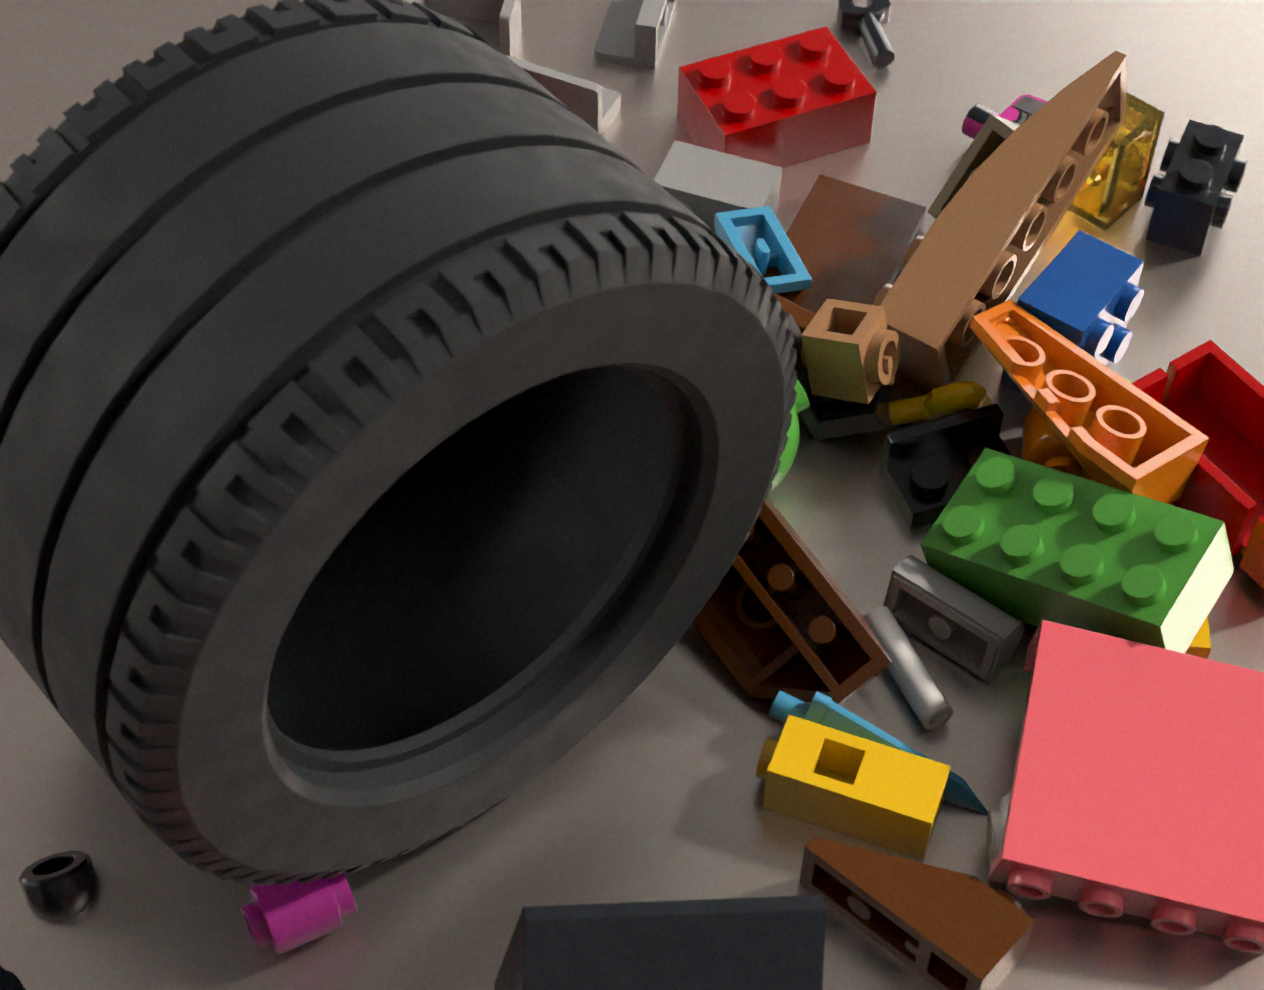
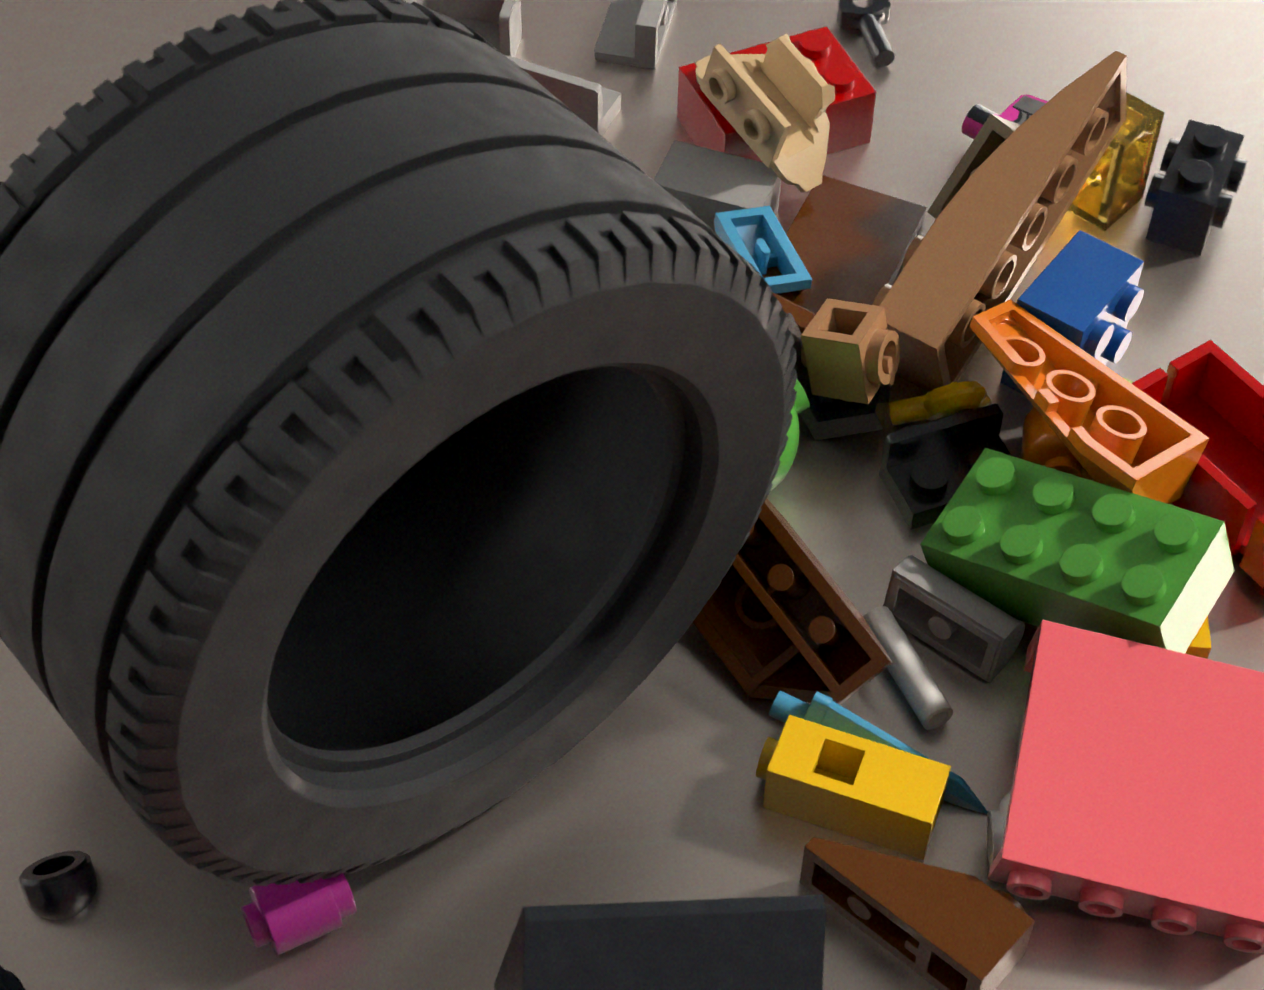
none -> tan piece [695,34,835,193]

